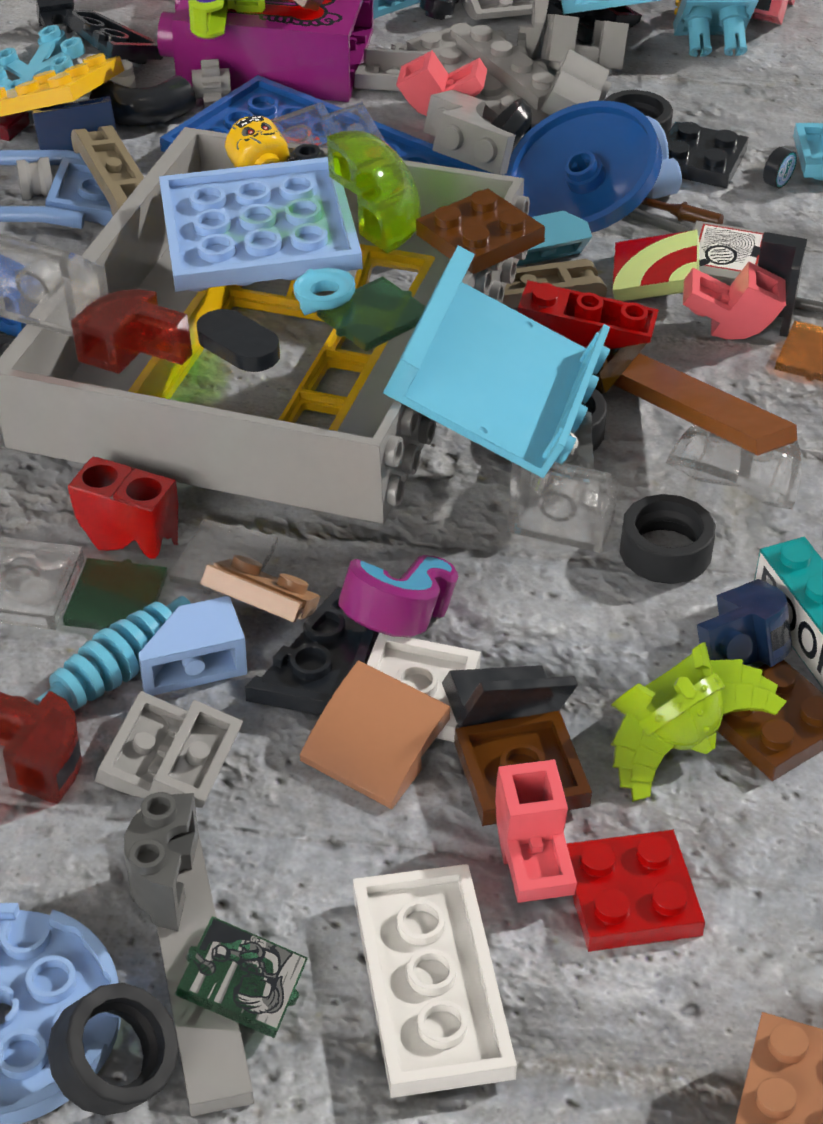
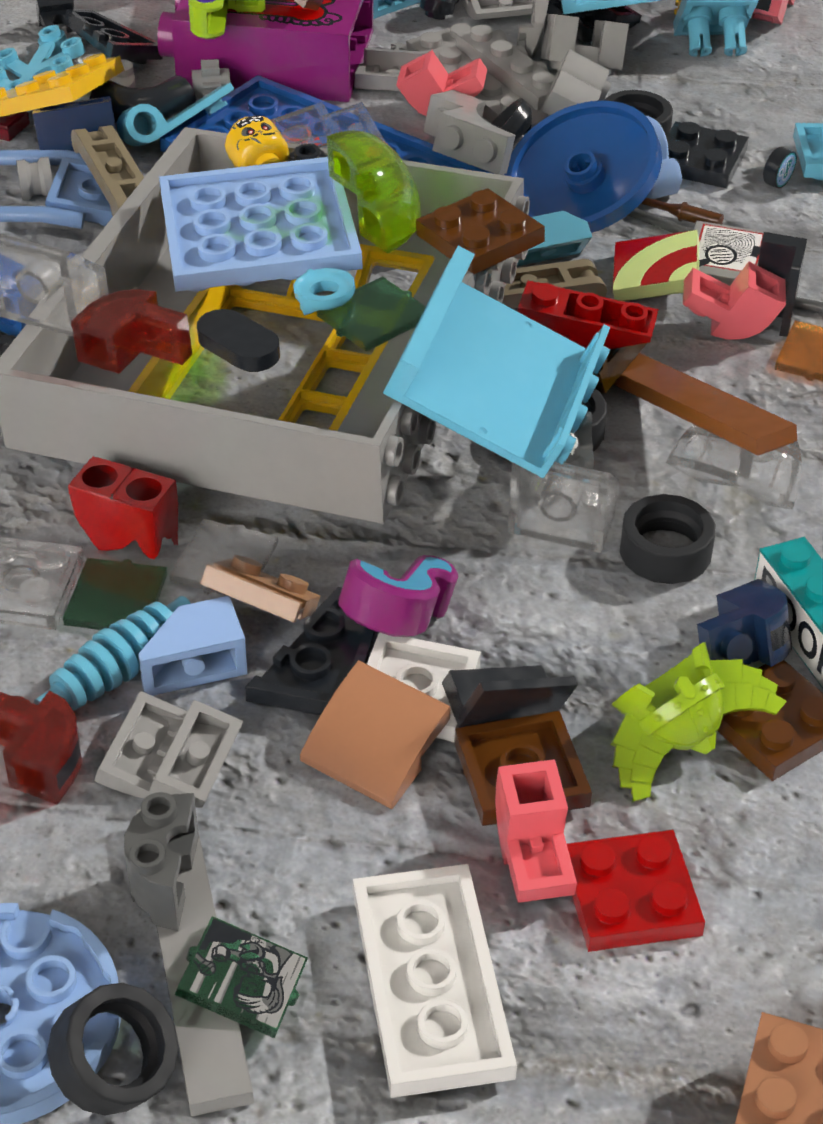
none -> medium azure door [117,83,234,146]

